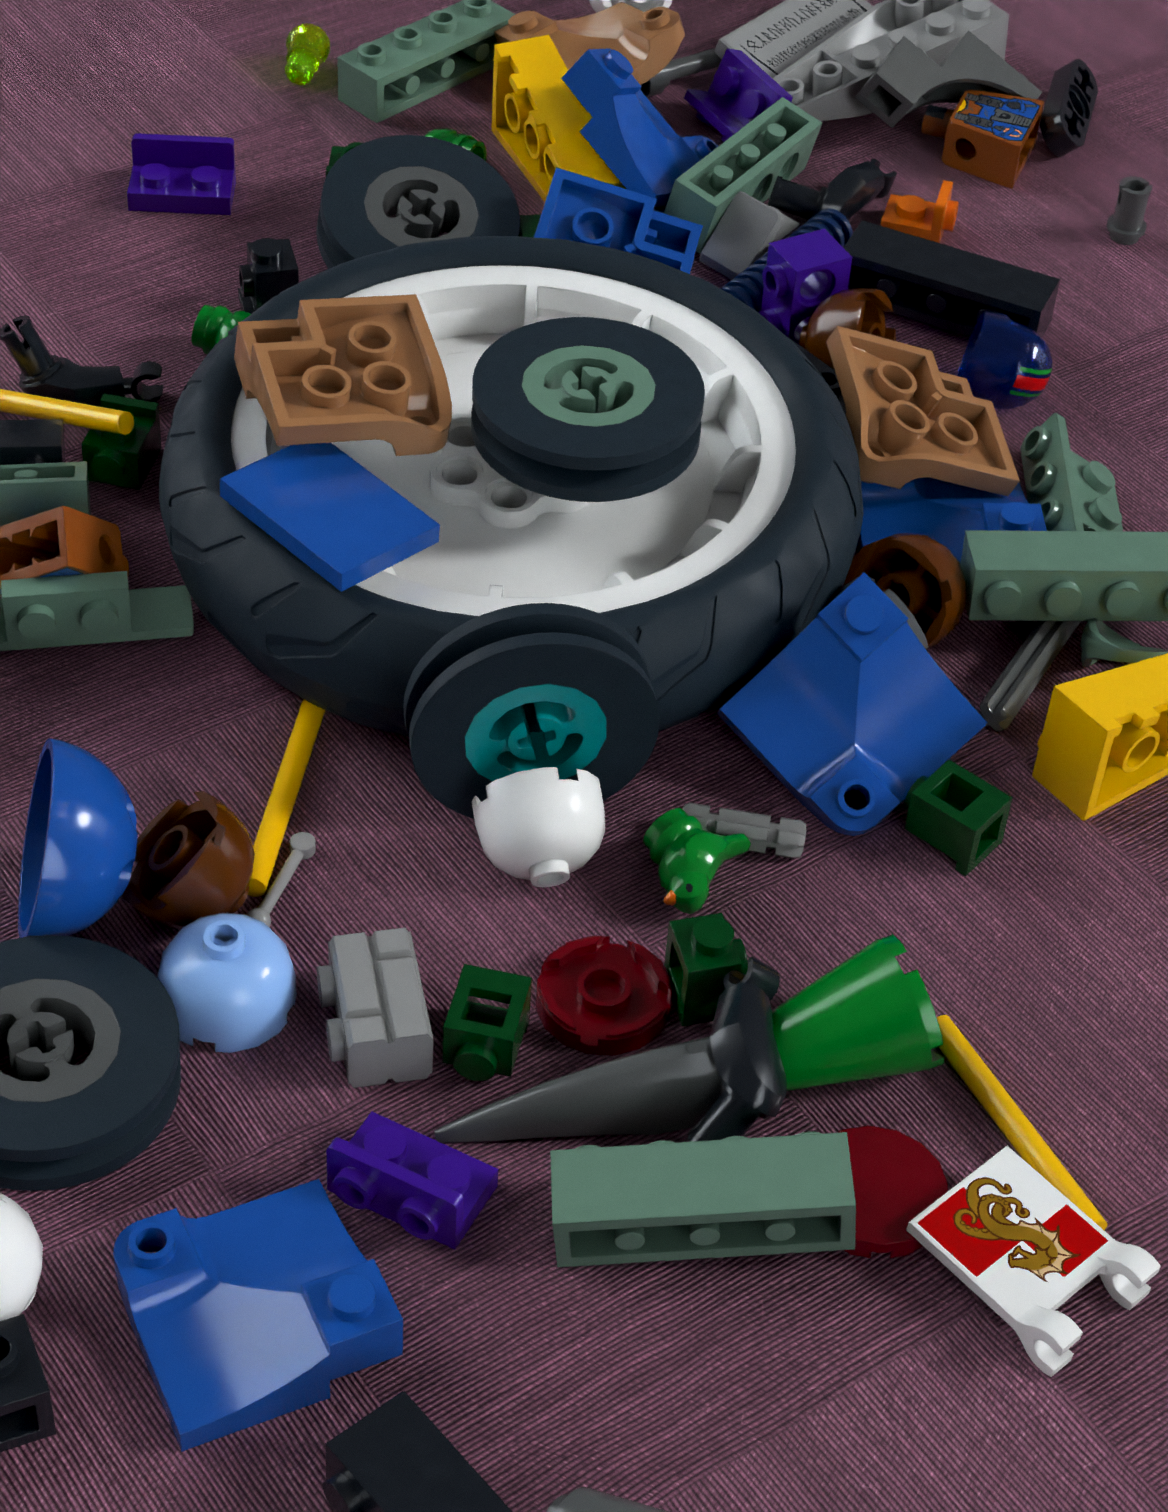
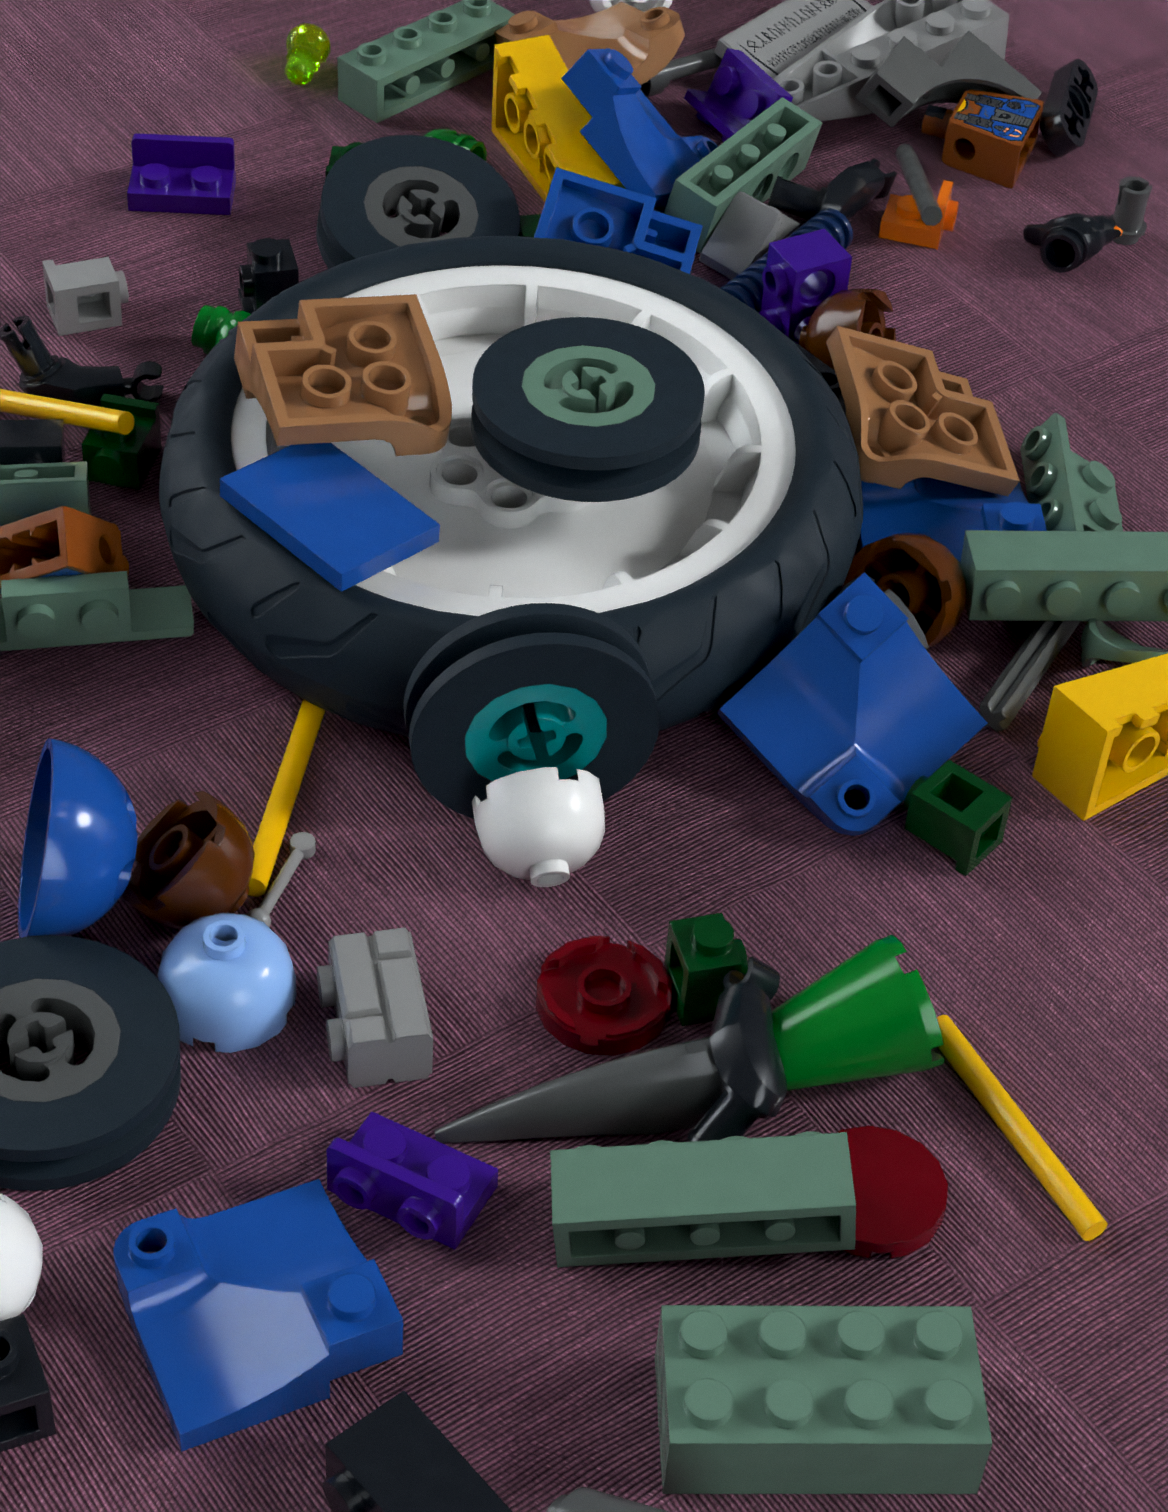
dark green brick [442,964,532,1081] -> none
green animal [643,808,751,914] -> none
light grey axle [683,802,807,859] -> none
black brick [843,221,1060,355] -> none
white flag [906,1145,1161,1377] -> none
clear blue helmet [957,311,1053,409] -> none
none -> light grey brick [42,257,129,336]
none -> sand green brick [655,1305,992,1494]
none -> dark grey bar [896,144,942,226]
none -> black animal [1023,212,1123,273]

